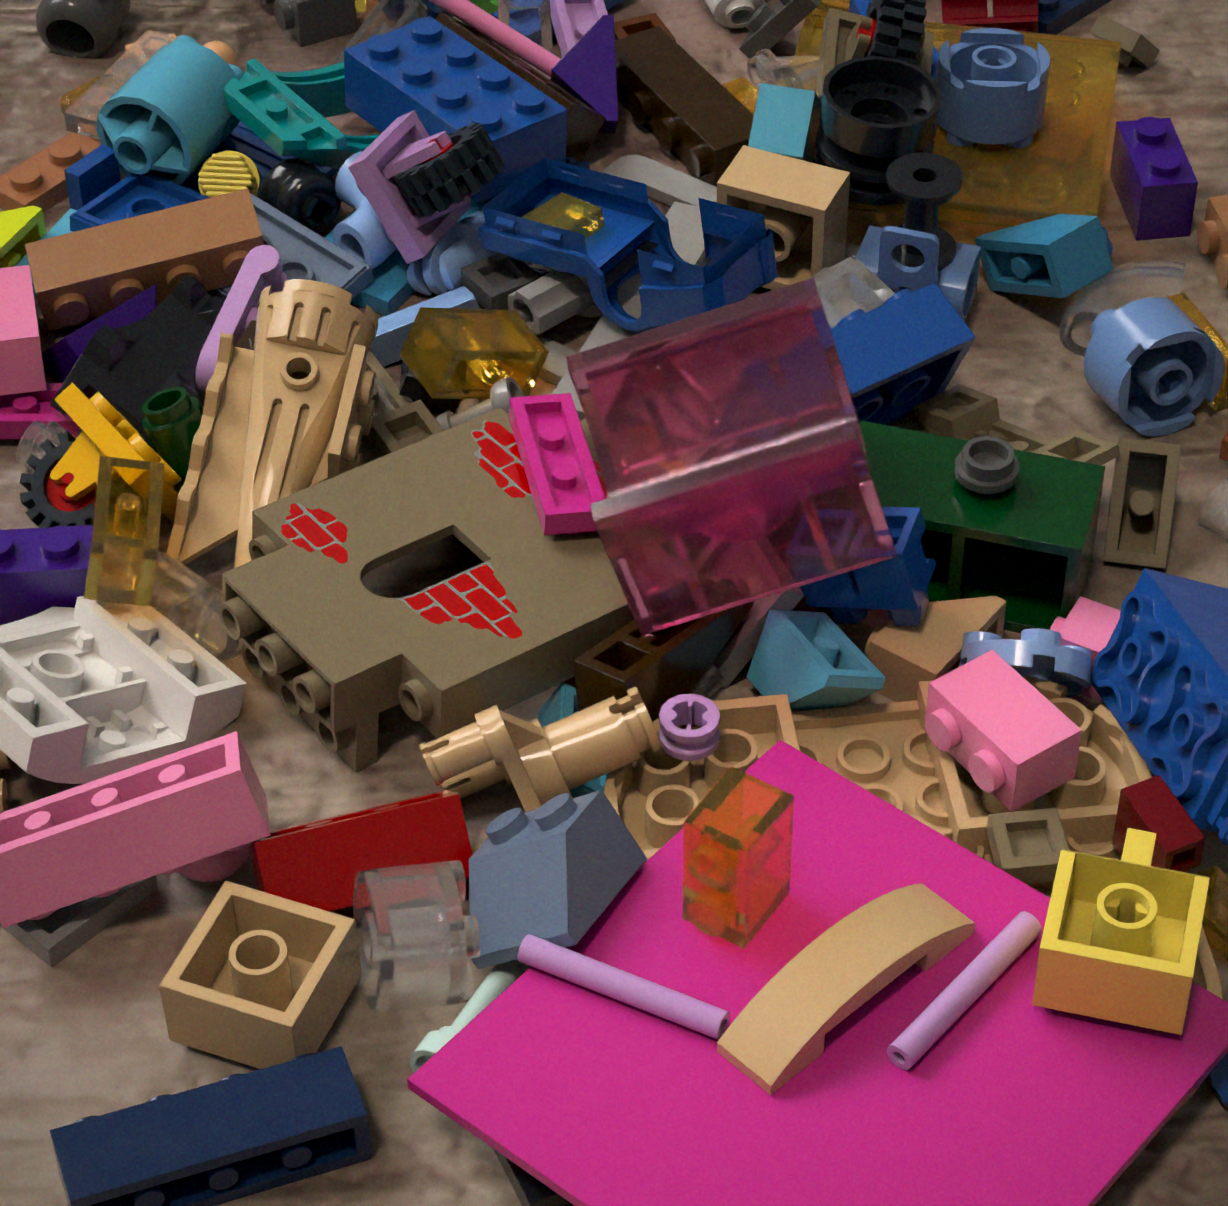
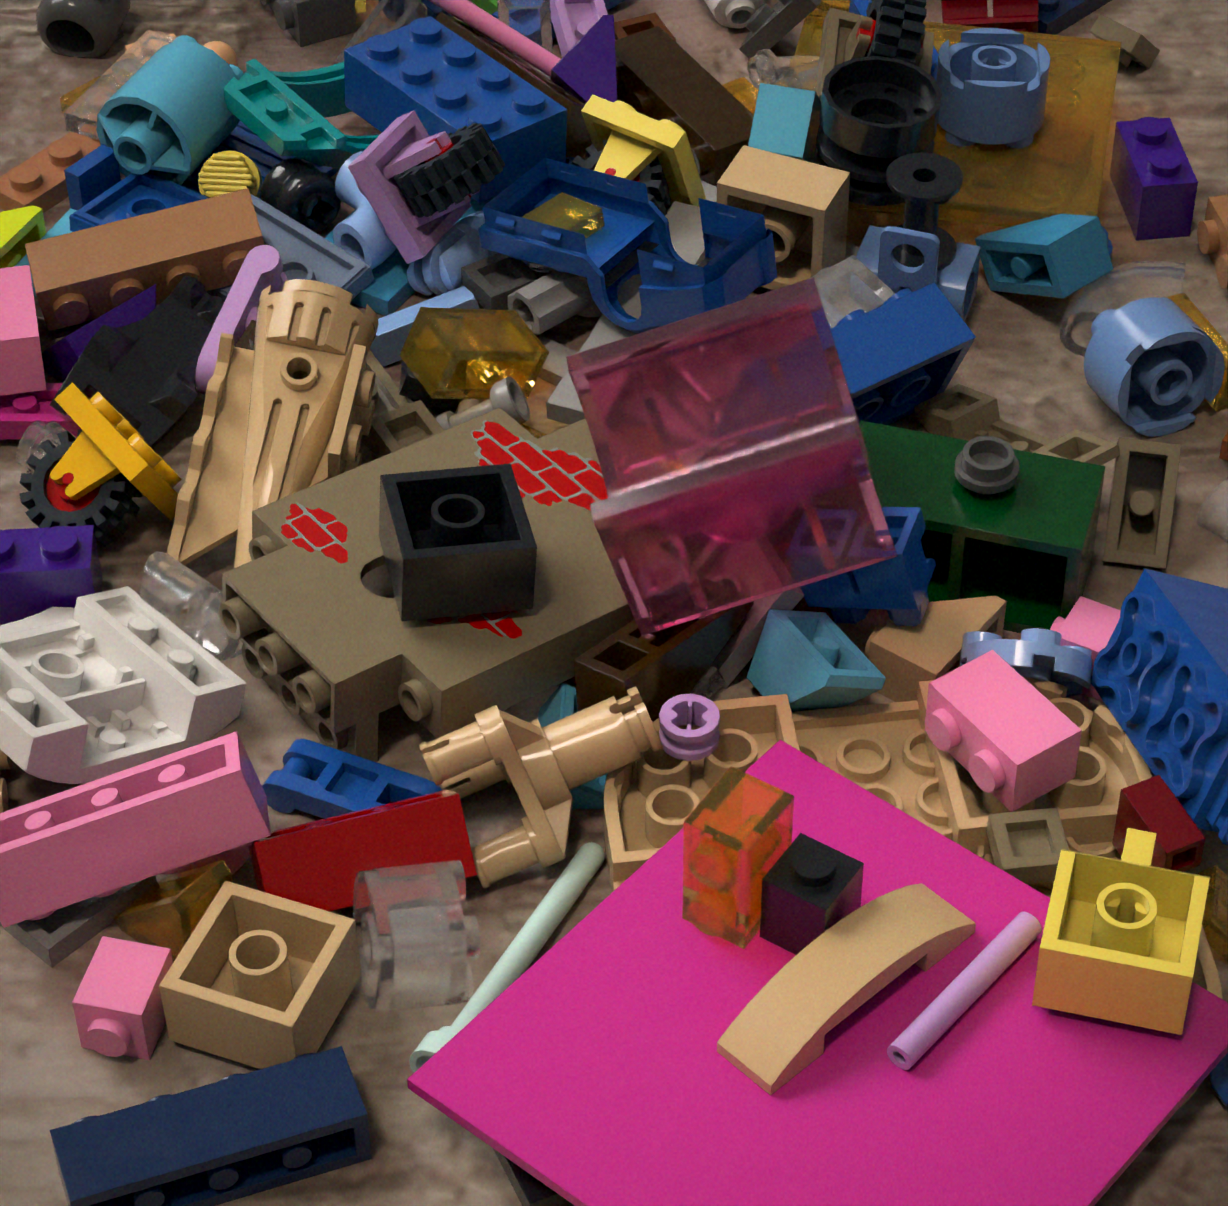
clear yellow brick [84,456,164,606] -> none
dark green brick [142,387,203,480] -> none
sand blue slope [469,790,647,969] -> none
dark pink plate [508,393,609,535] -> none
lavender piece [517,934,730,1040] -> none
none -> bright pink brick [72,936,173,1061]
none -> clear yellow slope [113,860,232,962]
none -> blue plate [262,738,443,819]
none -> black brick [379,464,537,621]
none -> light yellow plate [572,95,706,216]
none -> black brick [760,833,864,955]

